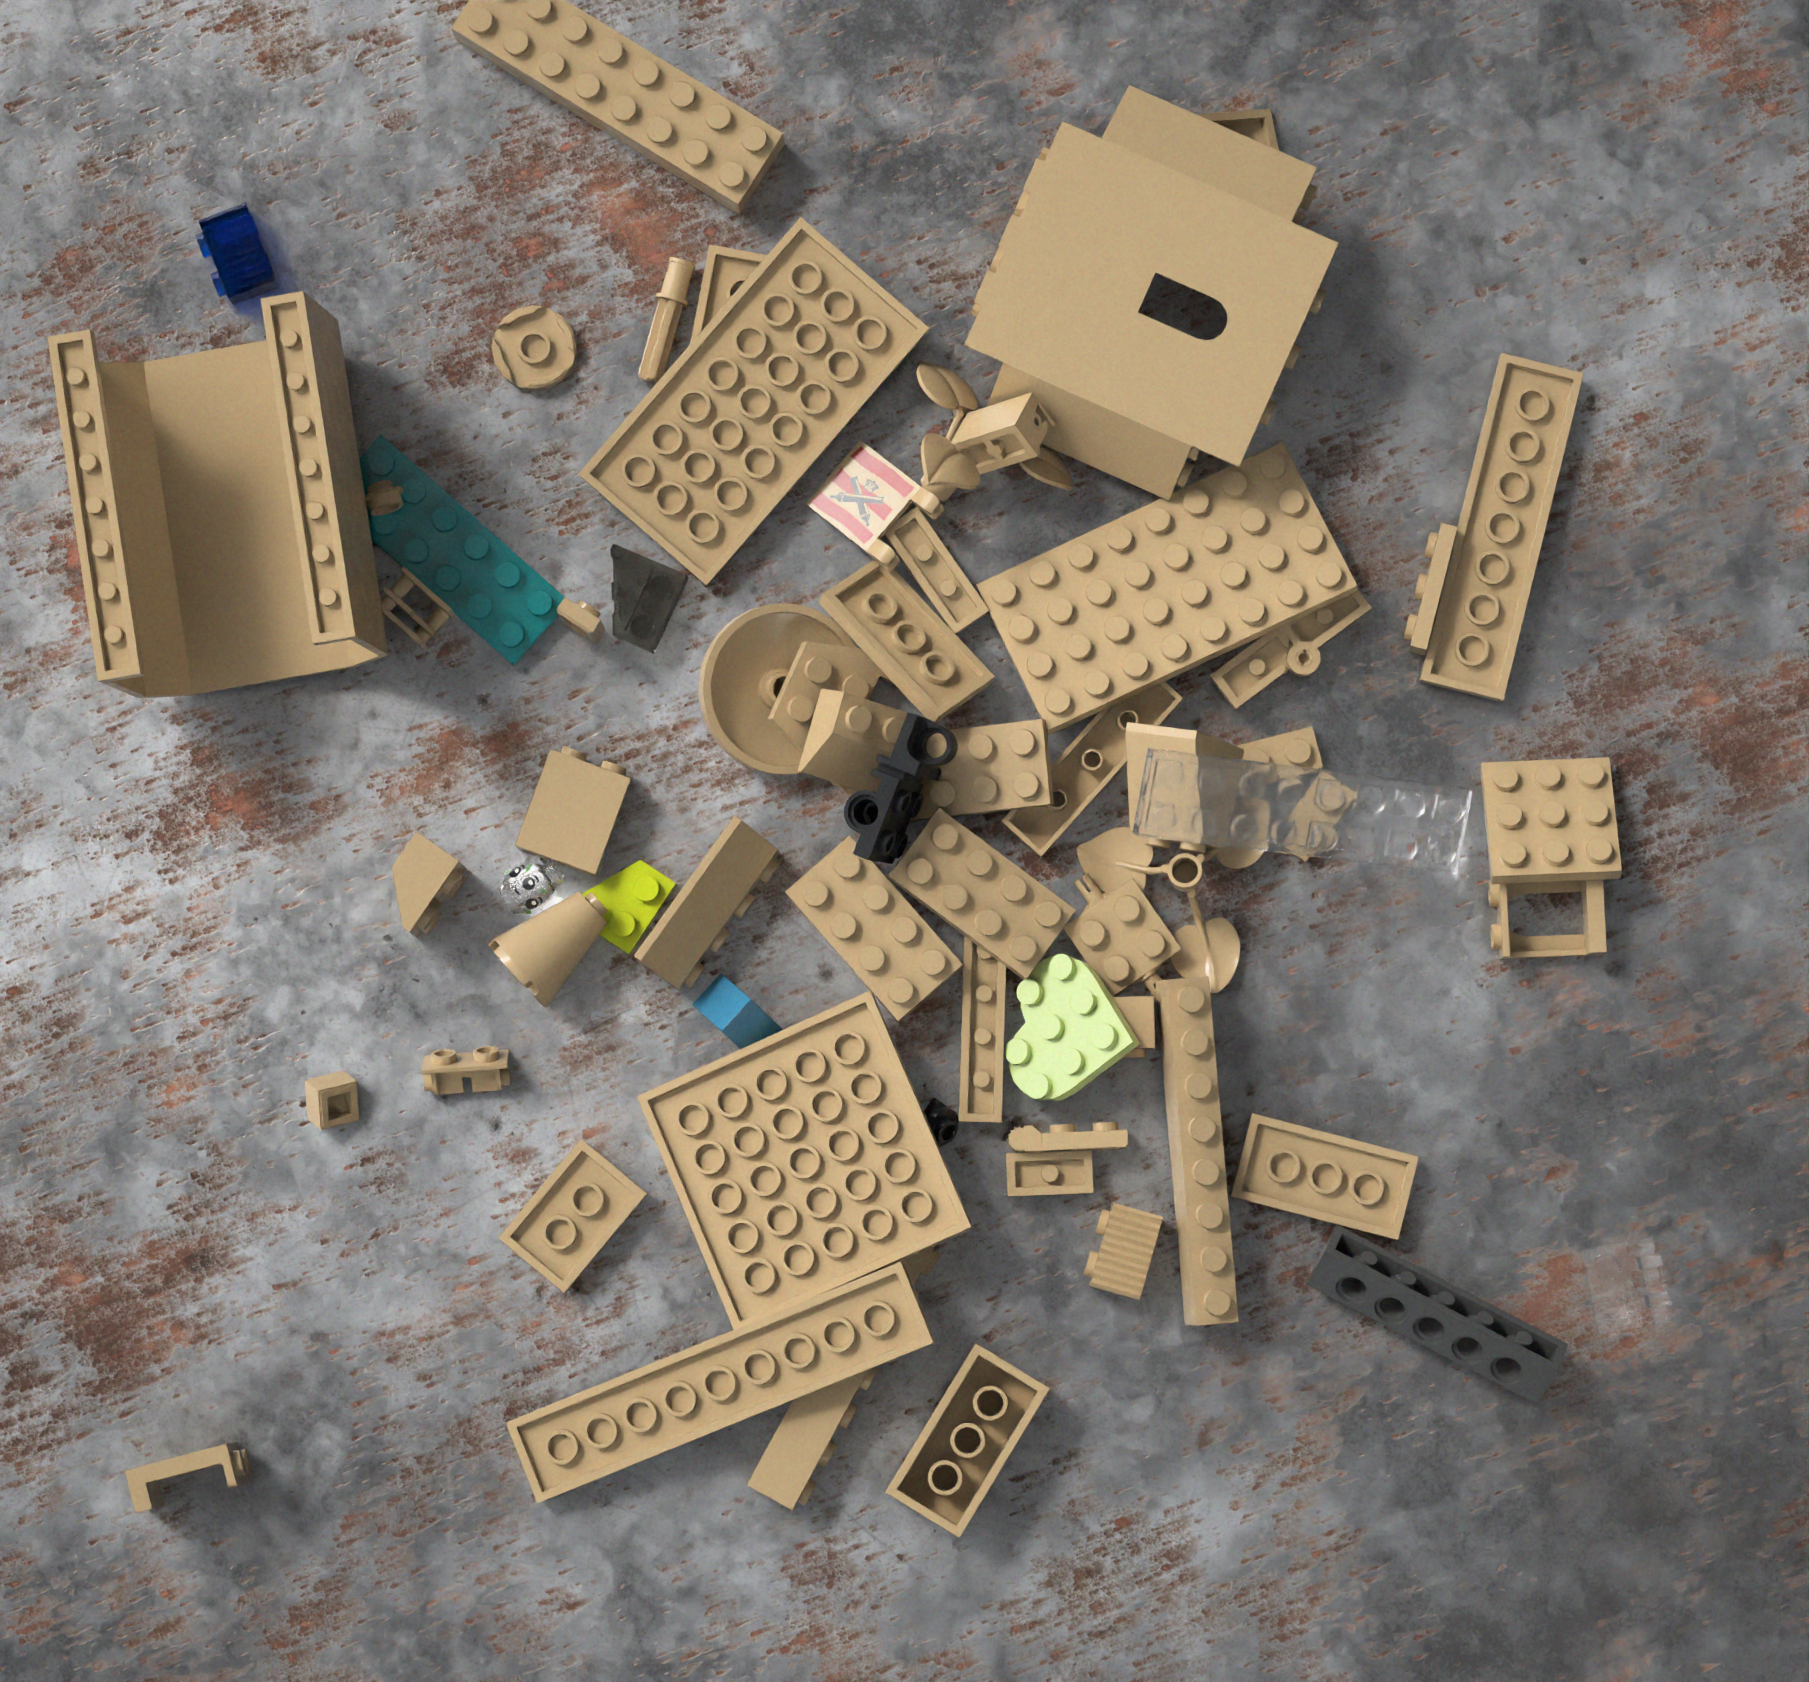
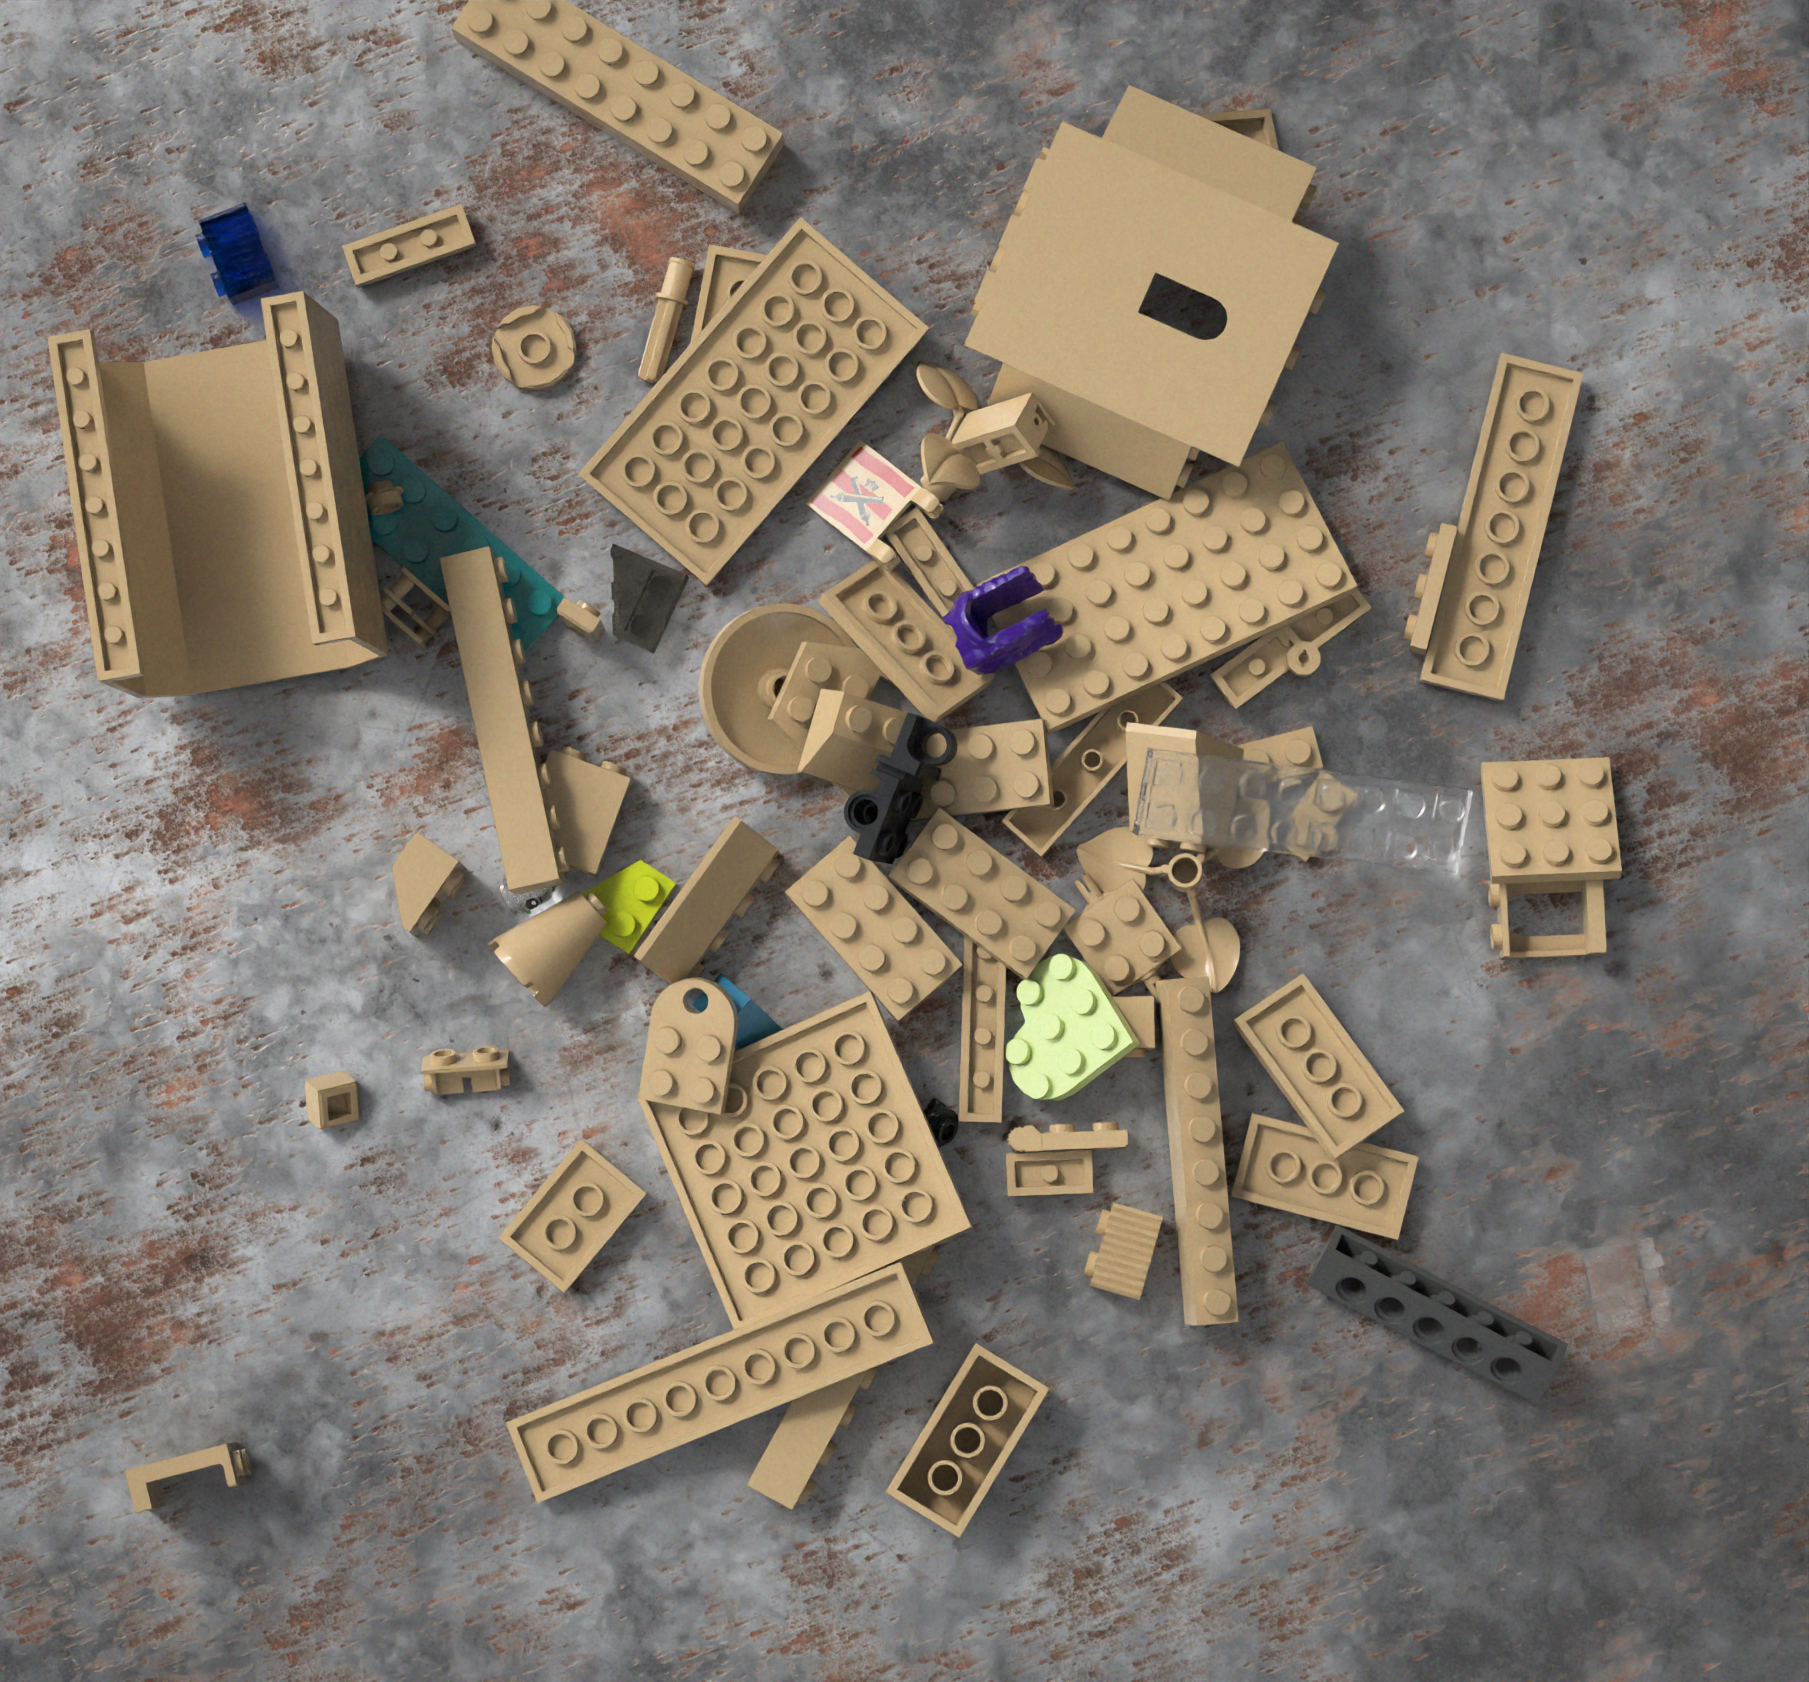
none -> tan plate [342,204,477,289]
none -> tan brick [440,546,570,895]
none -> tan plate [638,977,738,1115]
none -> dark purple piece [943,566,1064,675]
none -> tan plate [1232,973,1404,1162]

